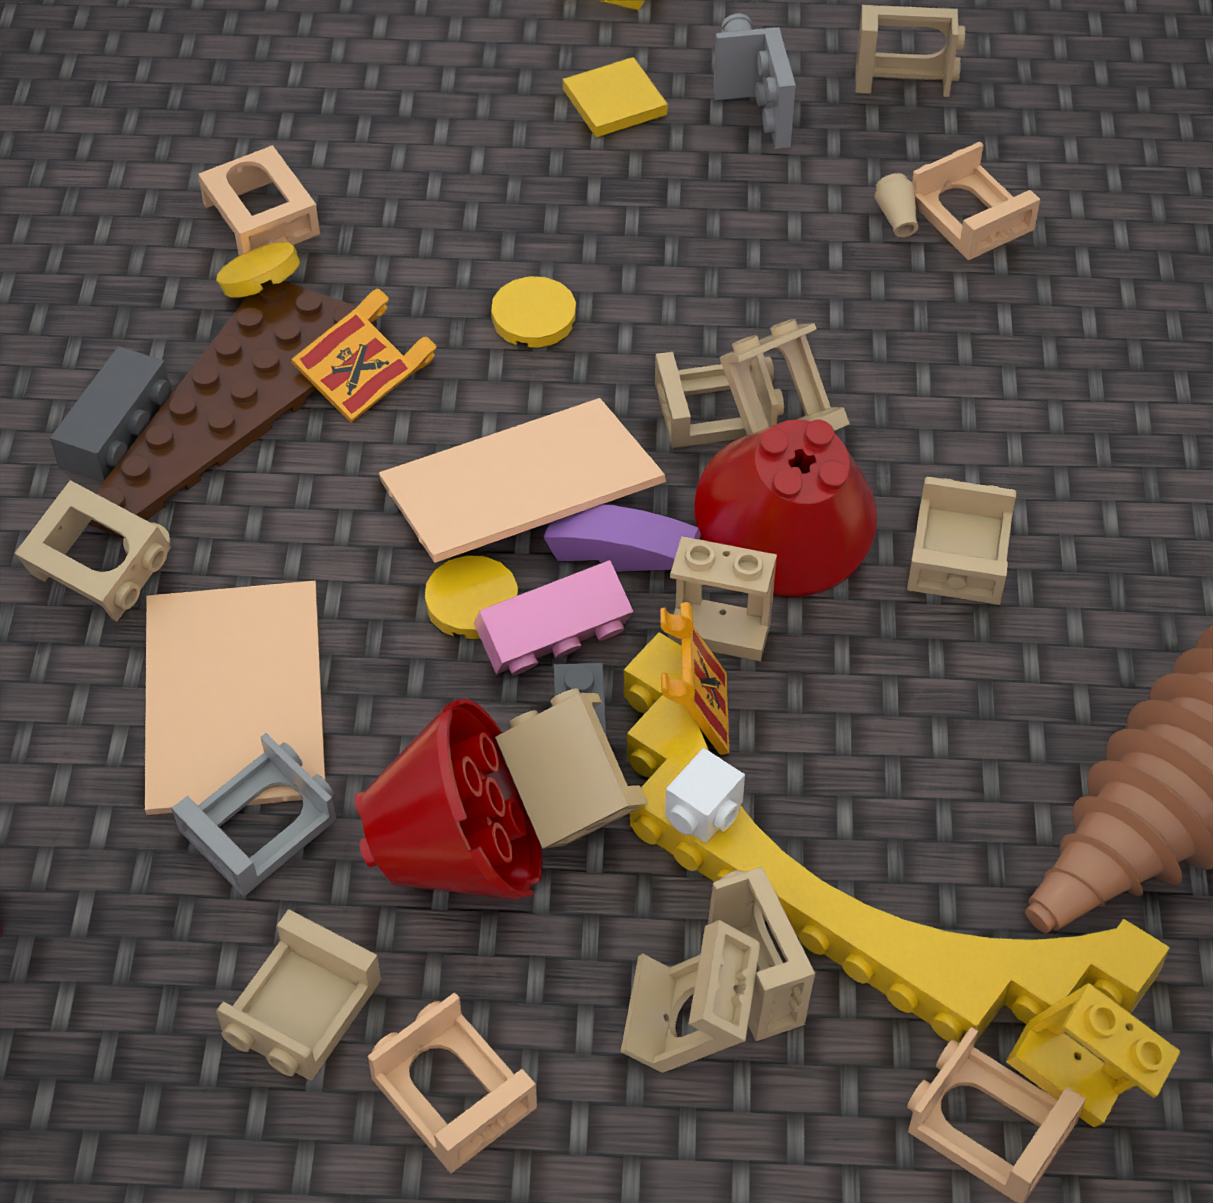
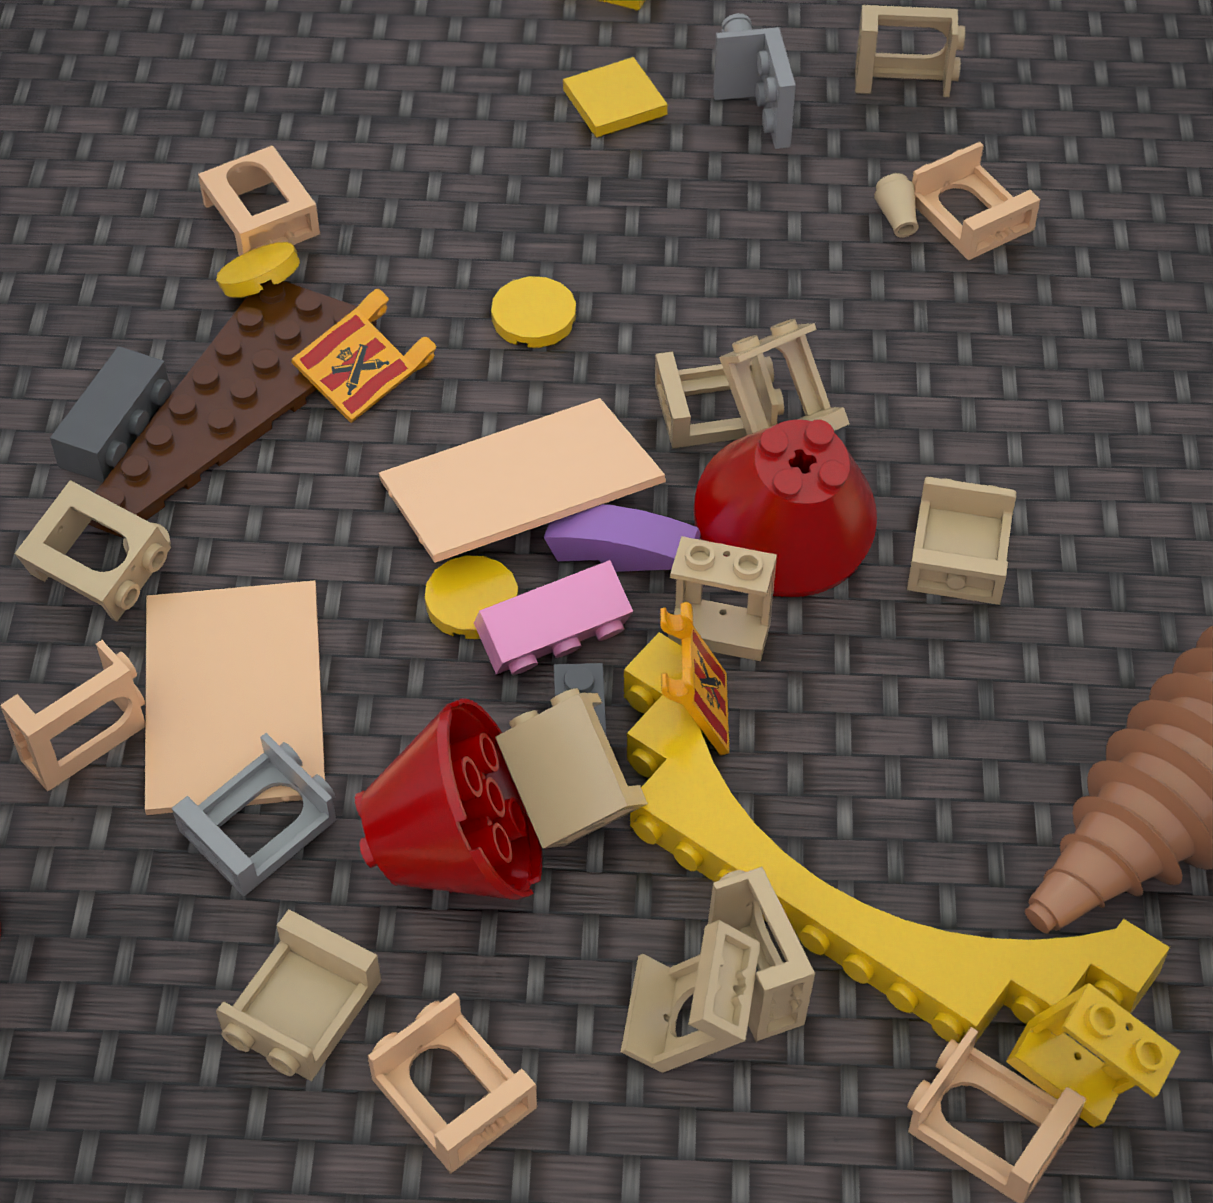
white brick [665,748,745,843] -> none
none -> light nougat panel [0,640,145,791]

